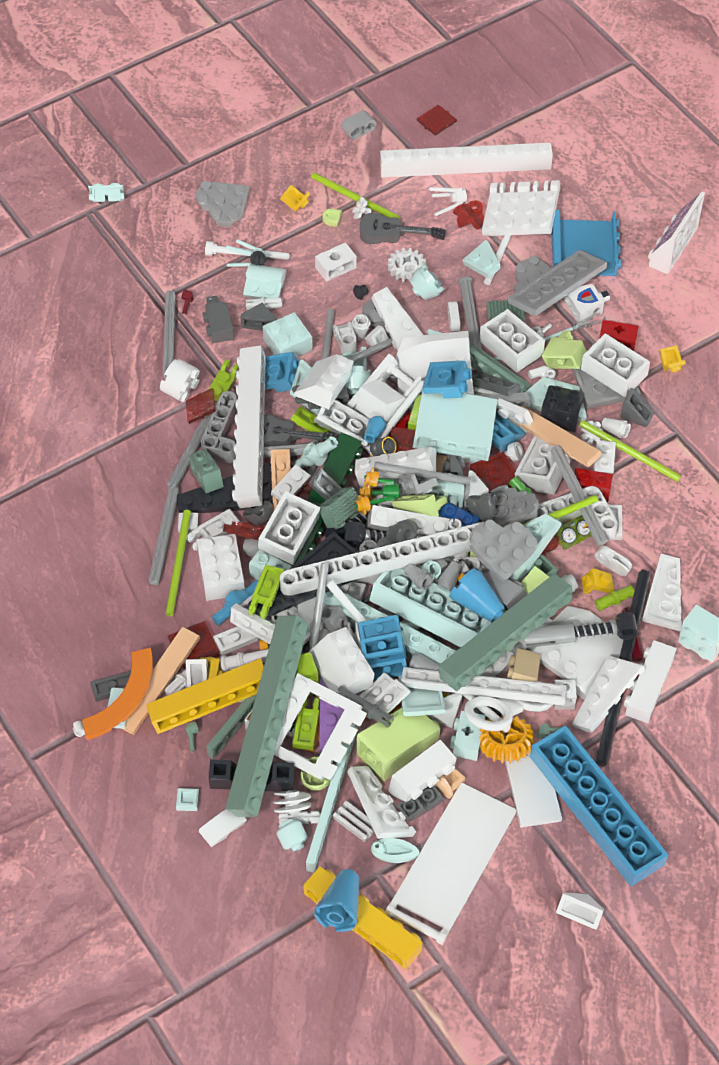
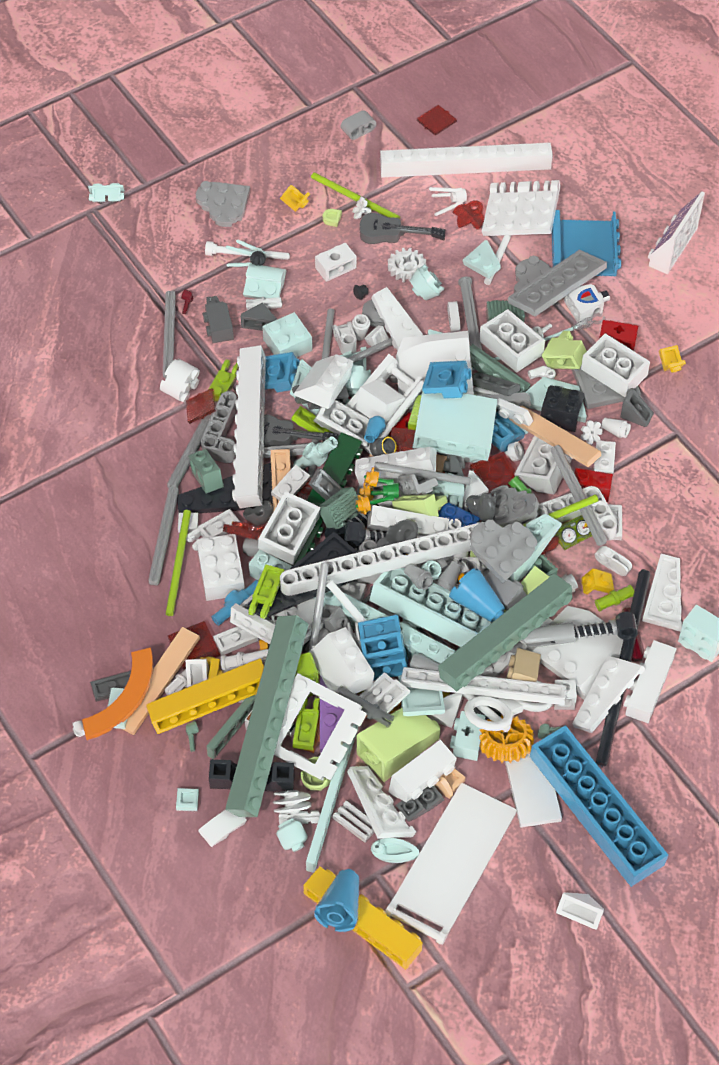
lime piece [579,420,681,482] -> none

